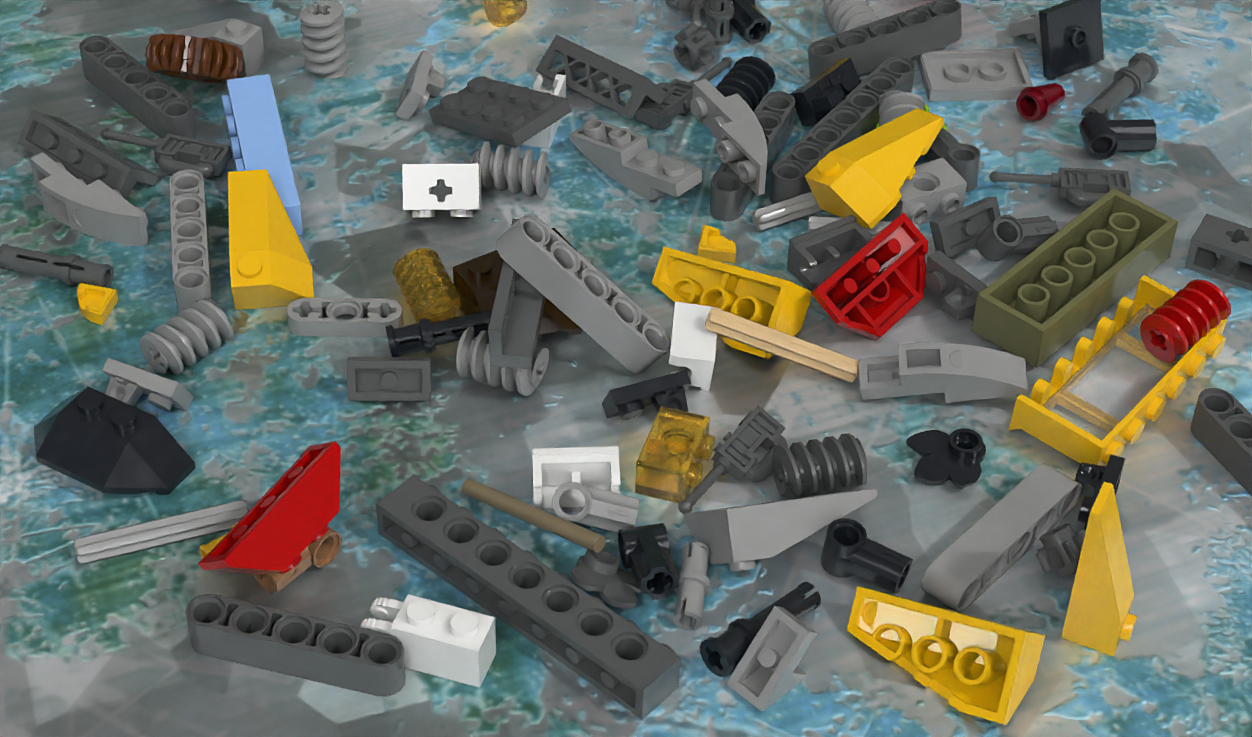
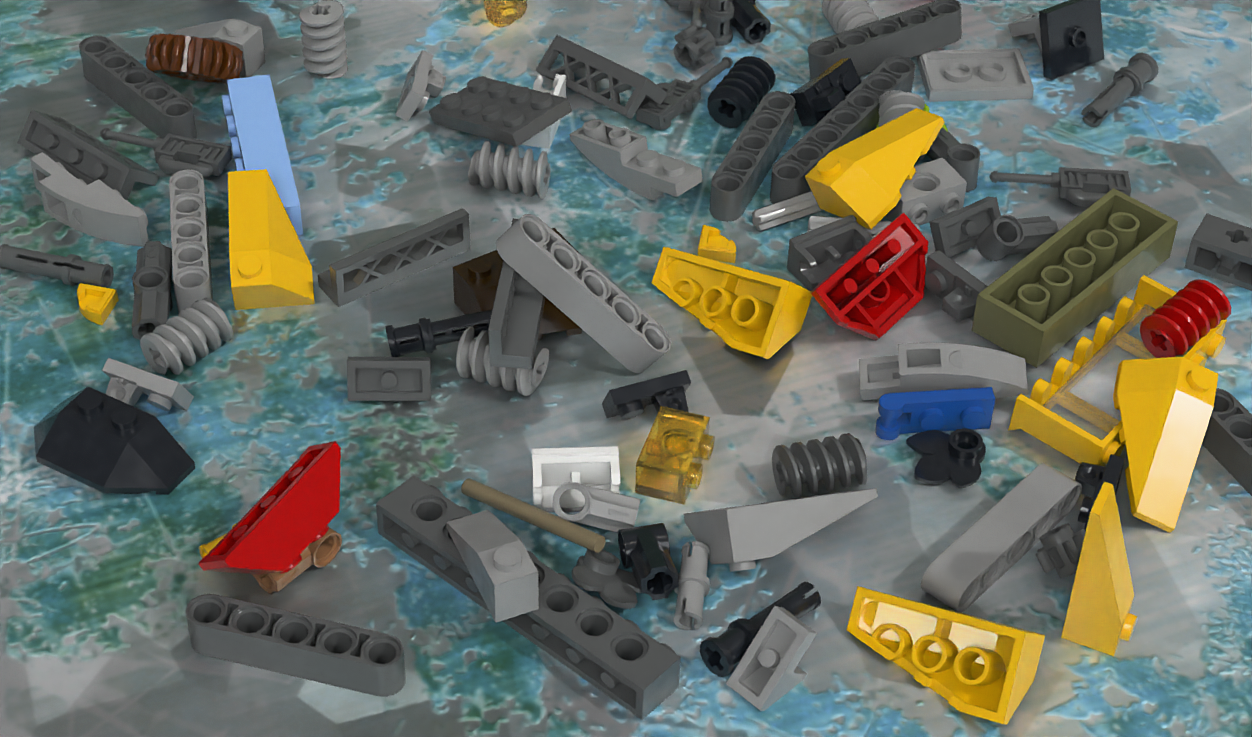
light grey axle [74,499,249,564] -> none
light grey beam [286,298,404,337] -> none
white hinge [359,594,496,688] -> none
clear yellow piece [392,248,461,323] -> none
white brick [402,164,481,217] -> none
white hinge [668,302,719,391] -> none
dark grey piece [678,405,788,514] -> none
light grey slope [690,78,768,196] -> none
tan axle [705,307,859,383] -> none
black piece [821,518,913,593] -> none
dark red cone [1016,83,1065,121] -> none
black piece [1079,113,1157,160] -> none
none -> dark grey piece [132,241,173,339]
none -> dark grey fence [317,208,470,307]
none -> light grey slope [446,510,539,623]
none -> blue plate [875,387,995,440]
none -> yellow wedge [1113,357,1218,533]

